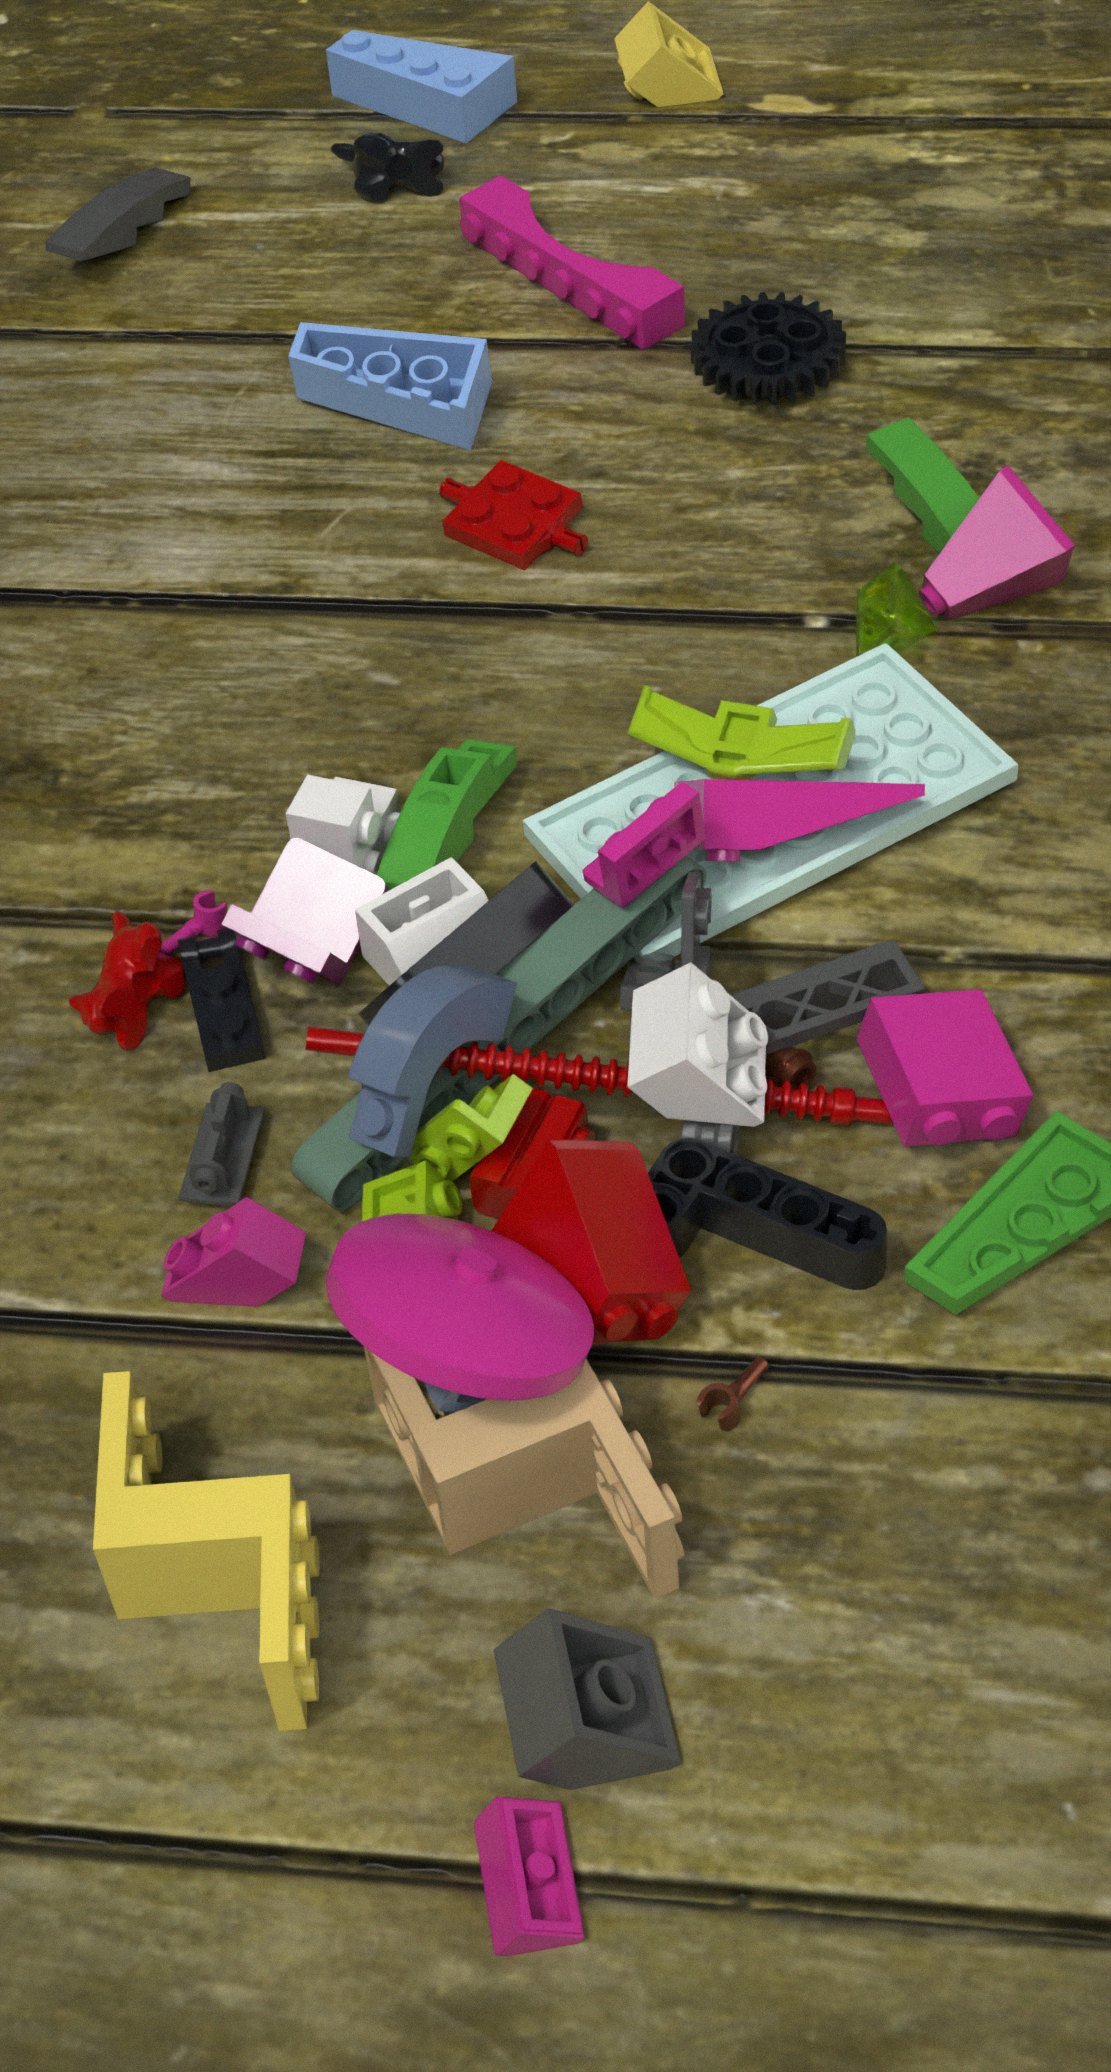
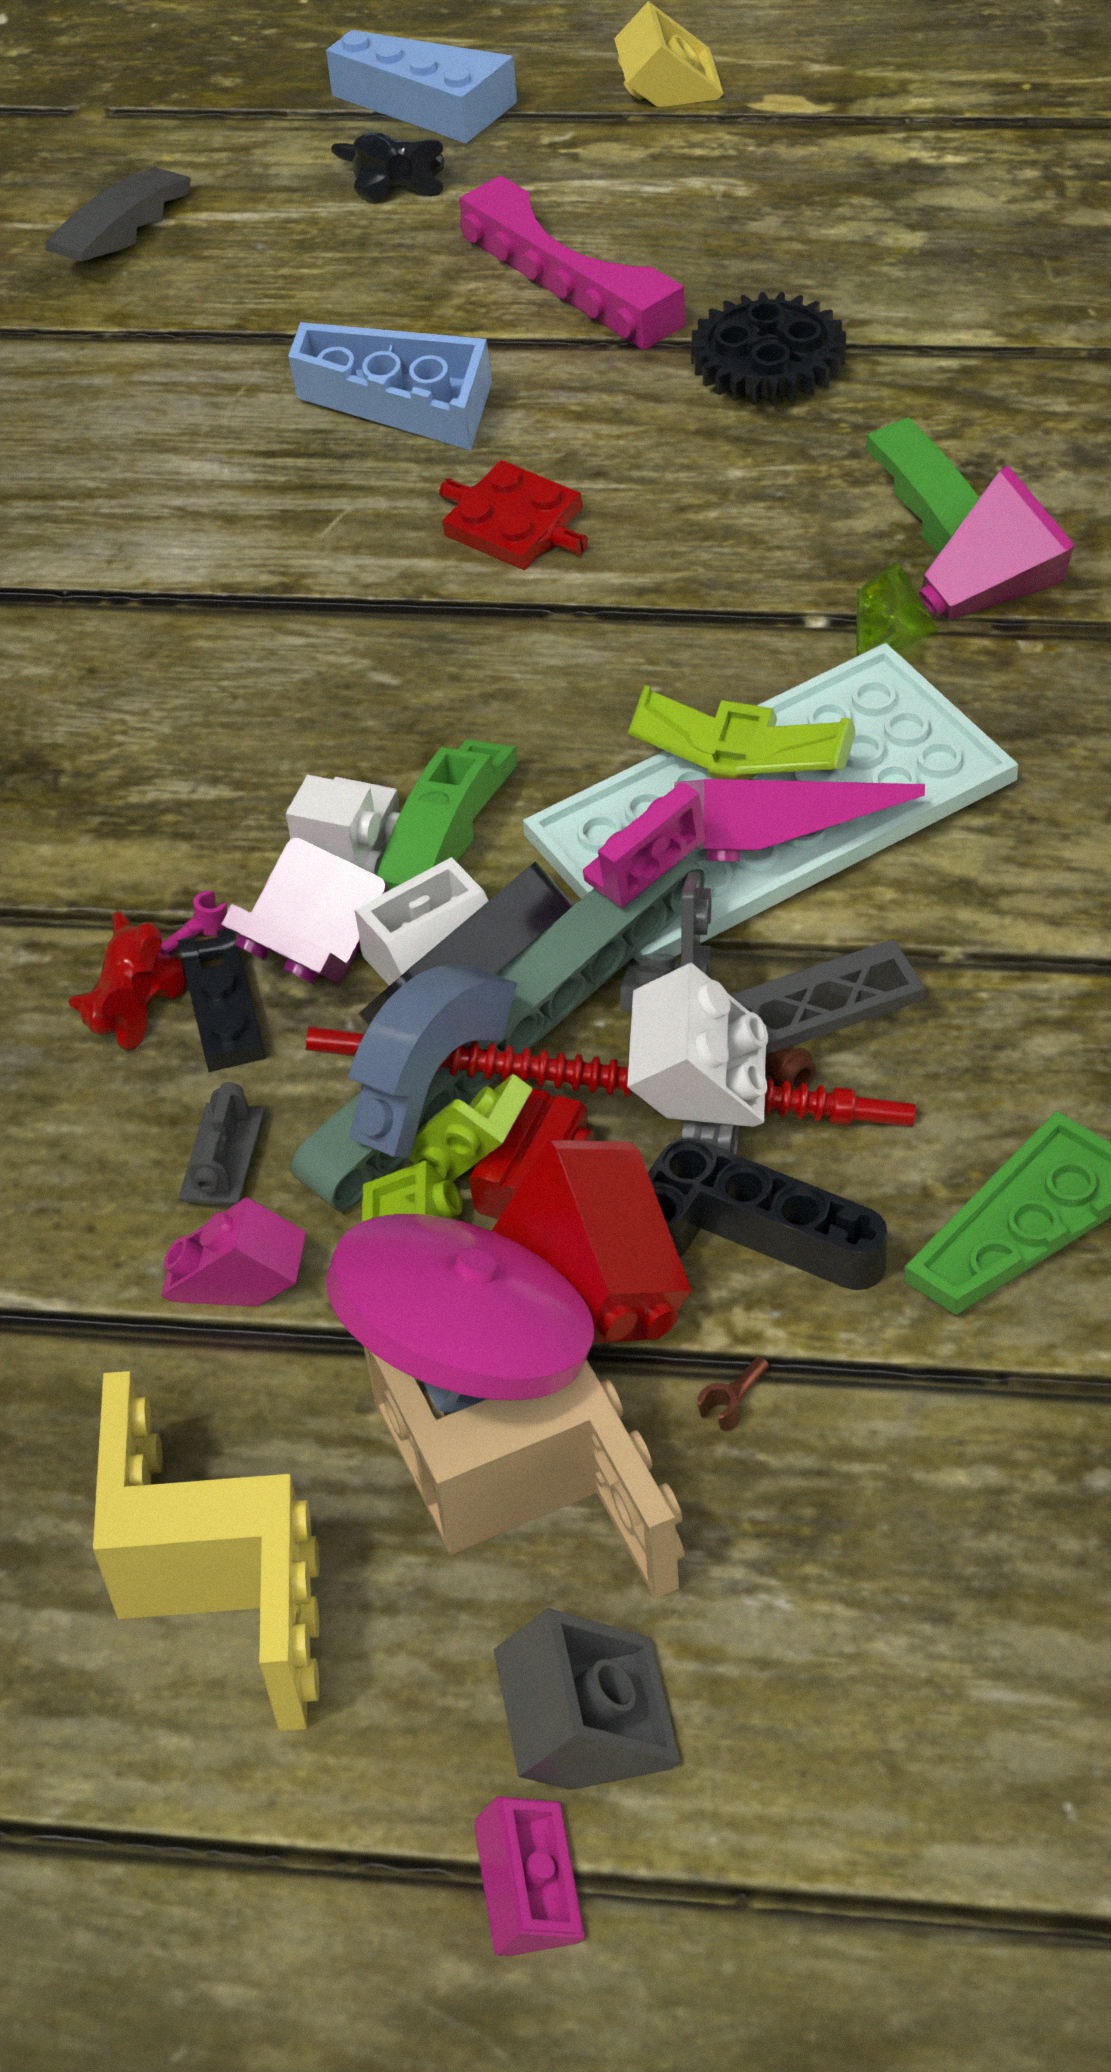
dark pink brick [856,989,1034,1147] -> none

